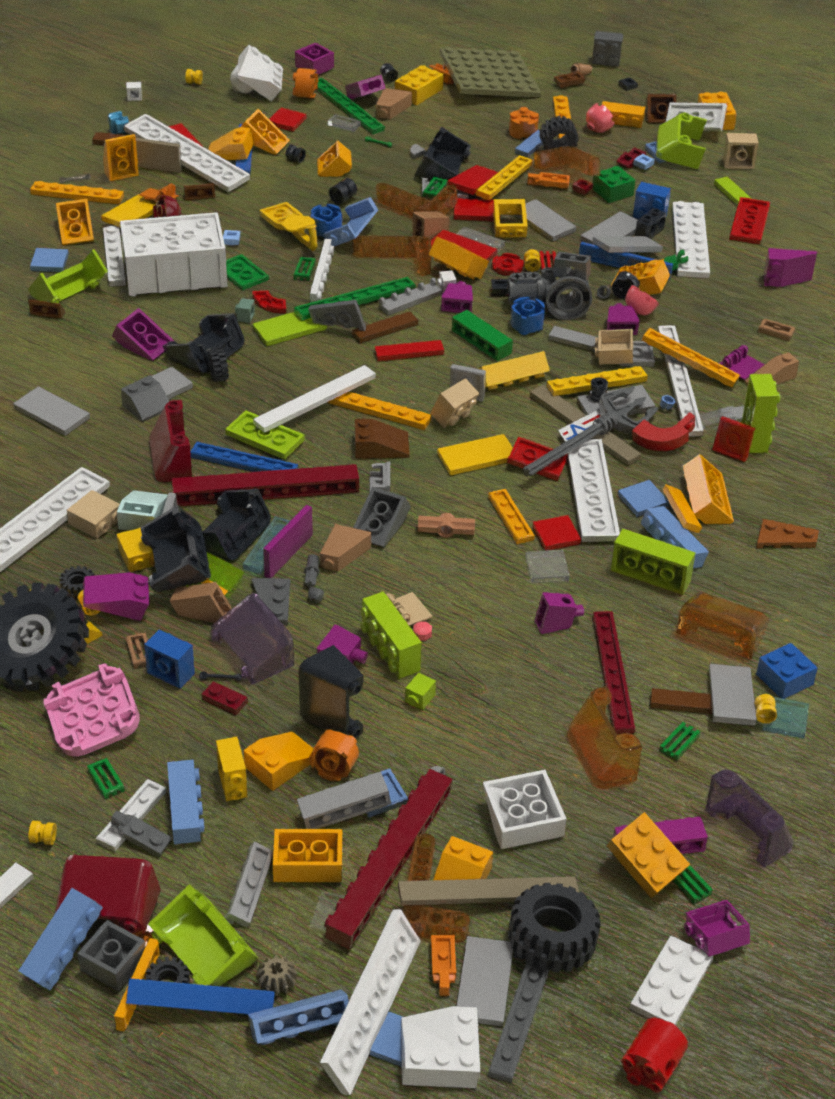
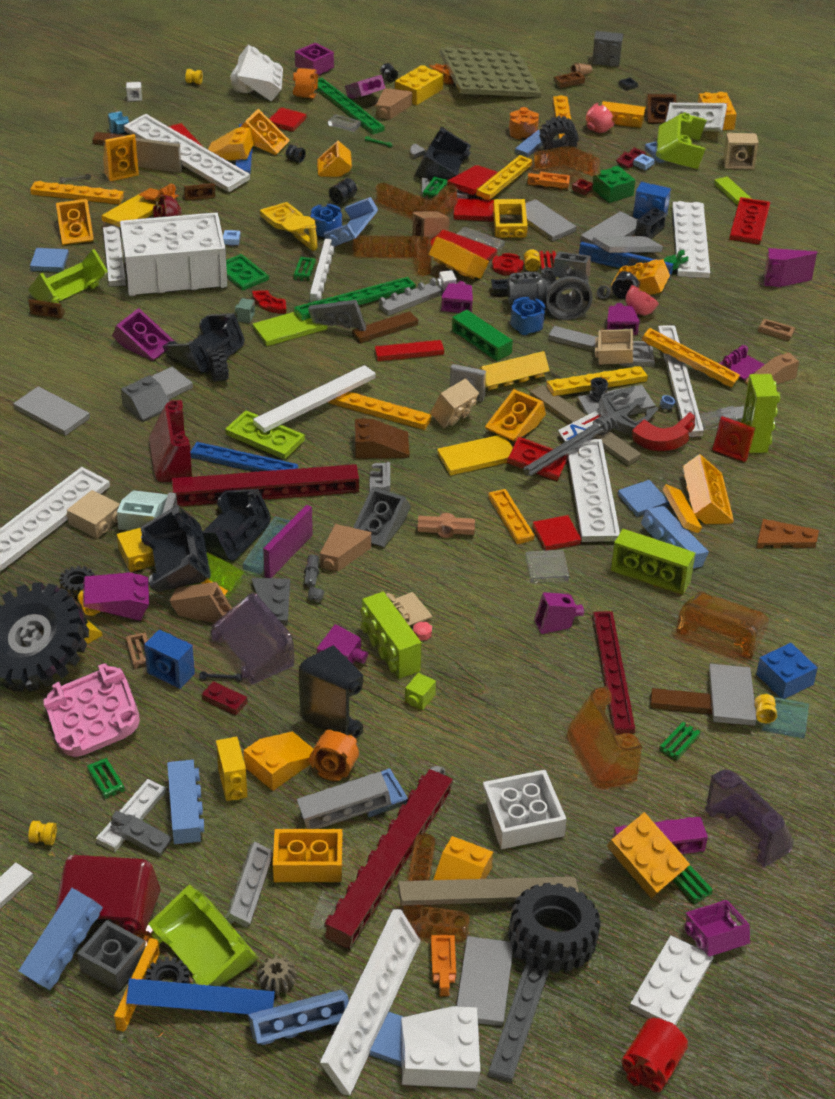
none -> light orange slope [485,389,546,442]

